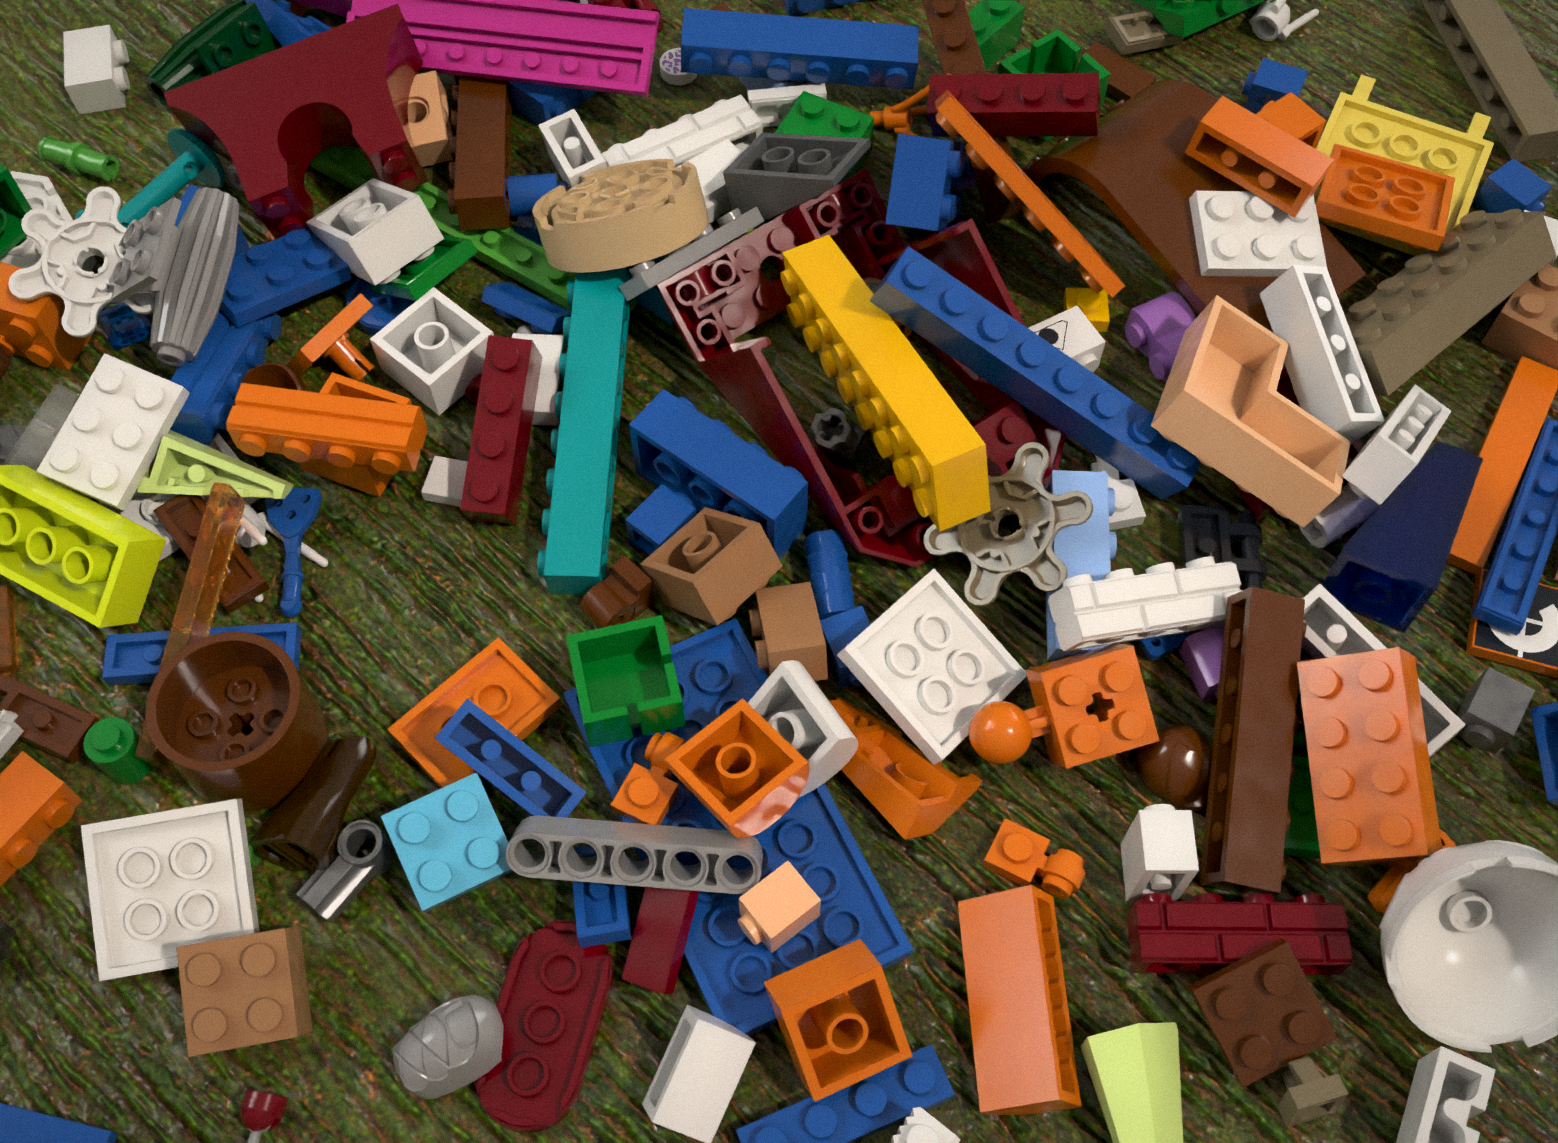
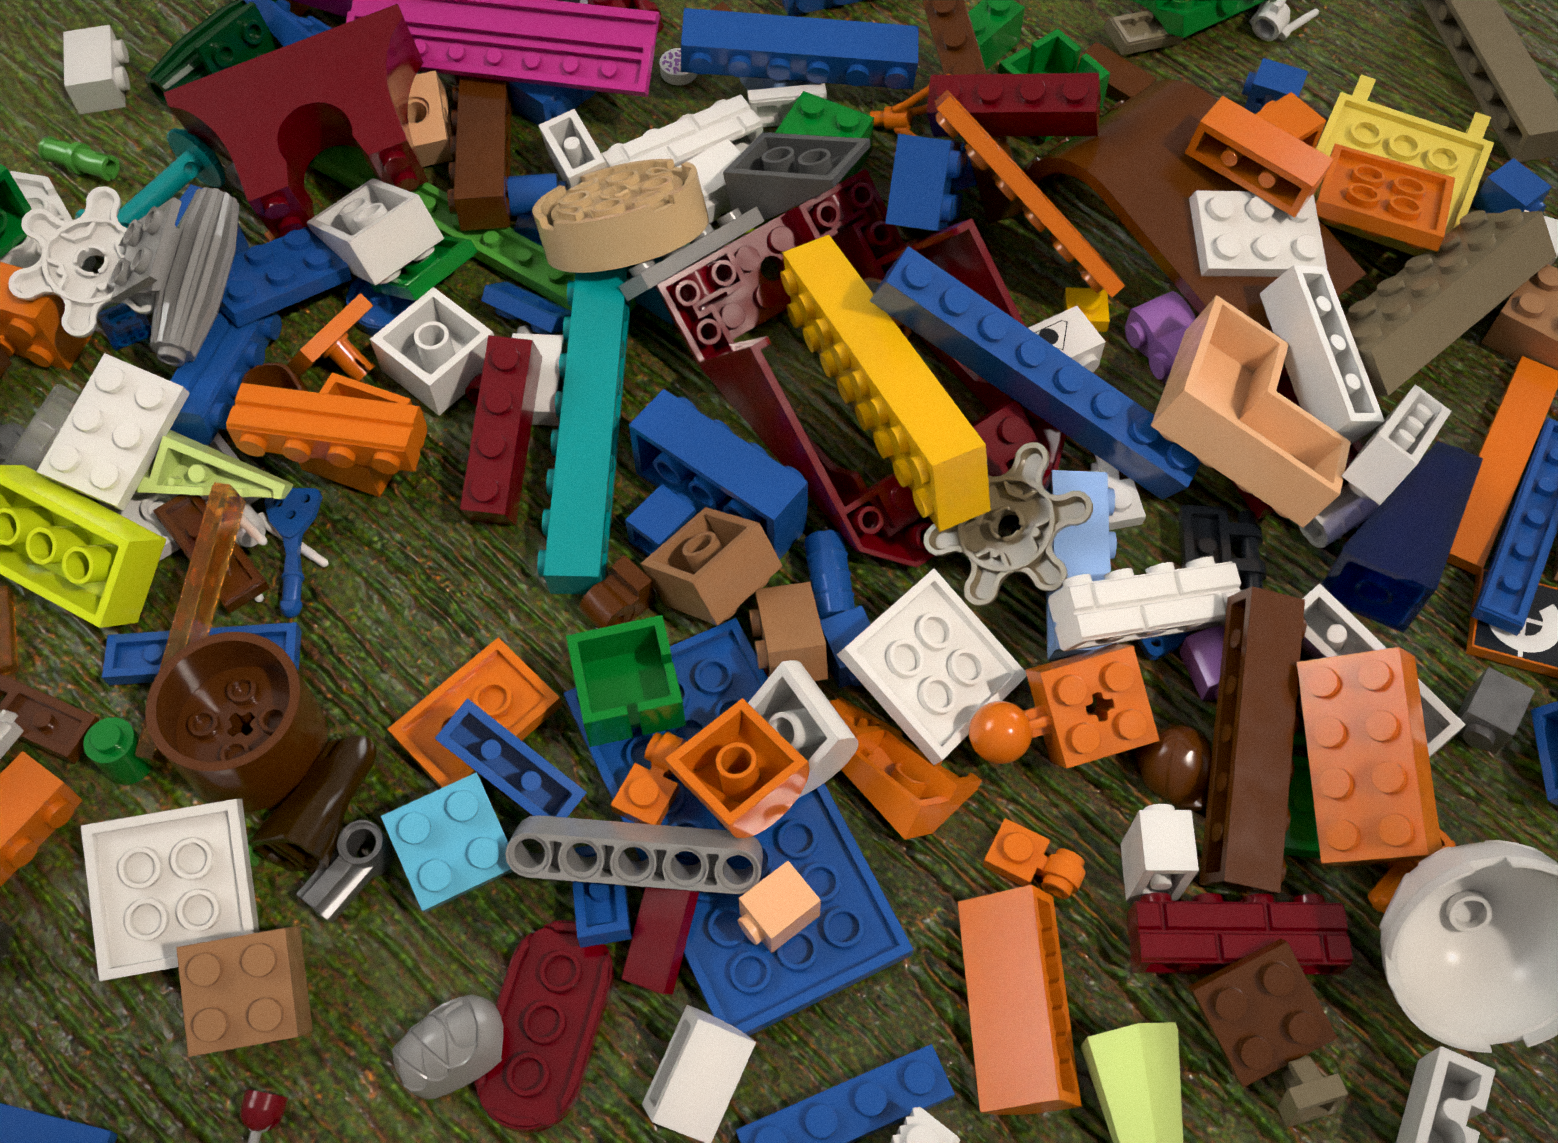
white tile [421,456,468,507] -> none
orange brick [763,939,913,1102] -> none
dark grey piece [810,407,870,464] -> none

